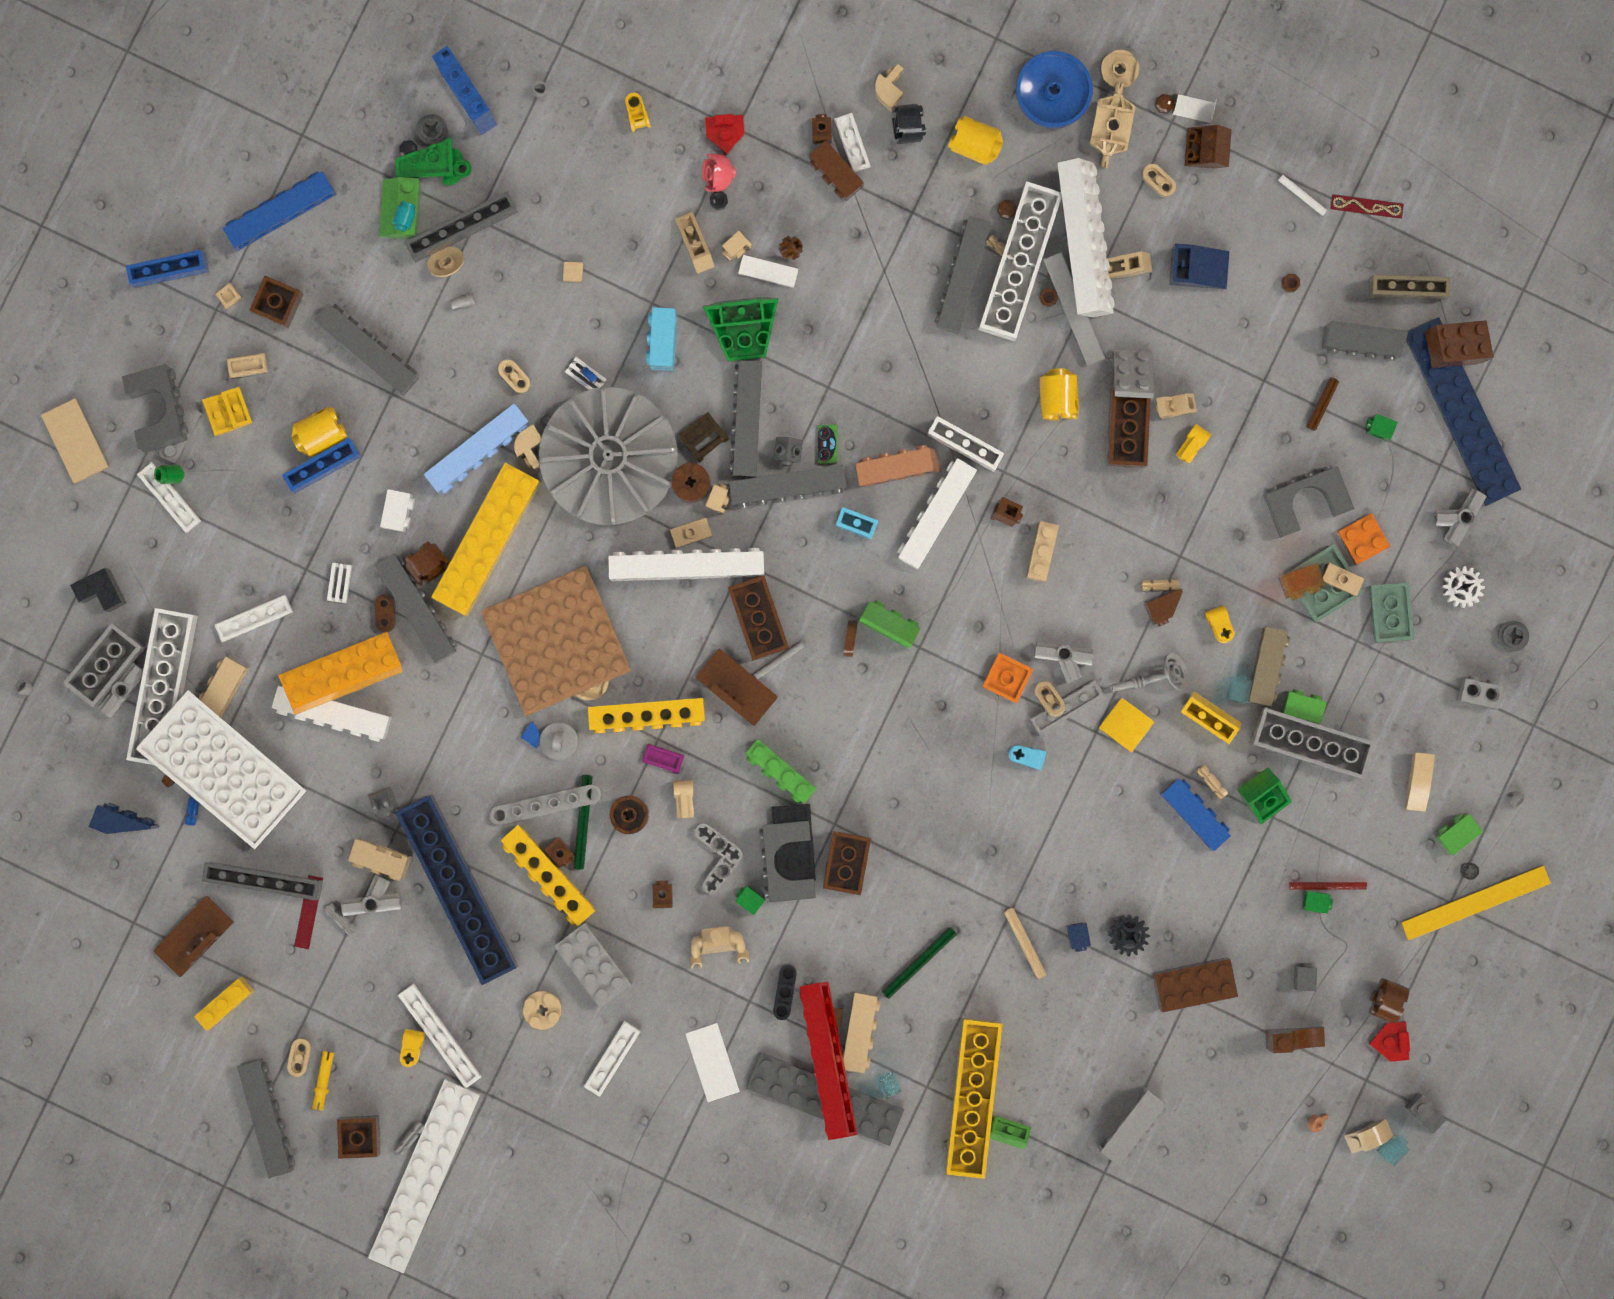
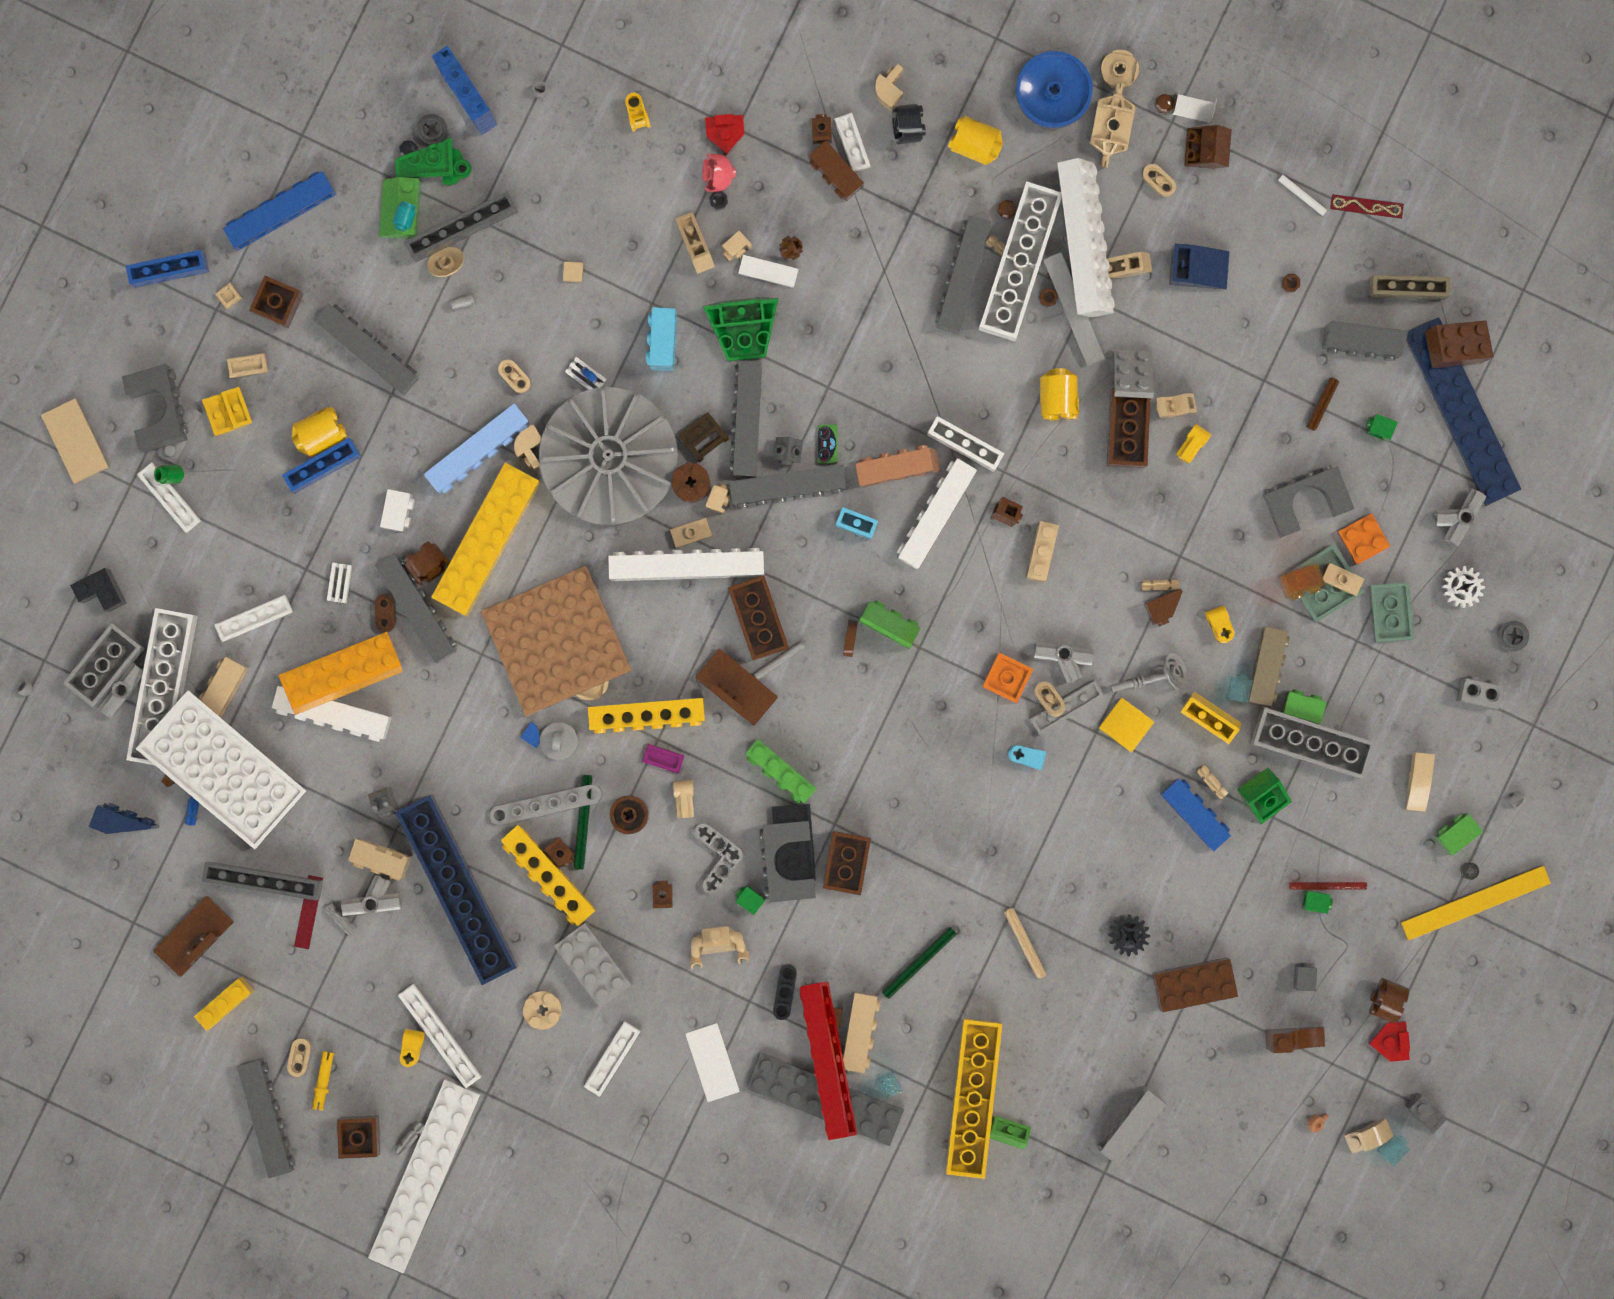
dark blue brick [1066,922,1091,952] -> none

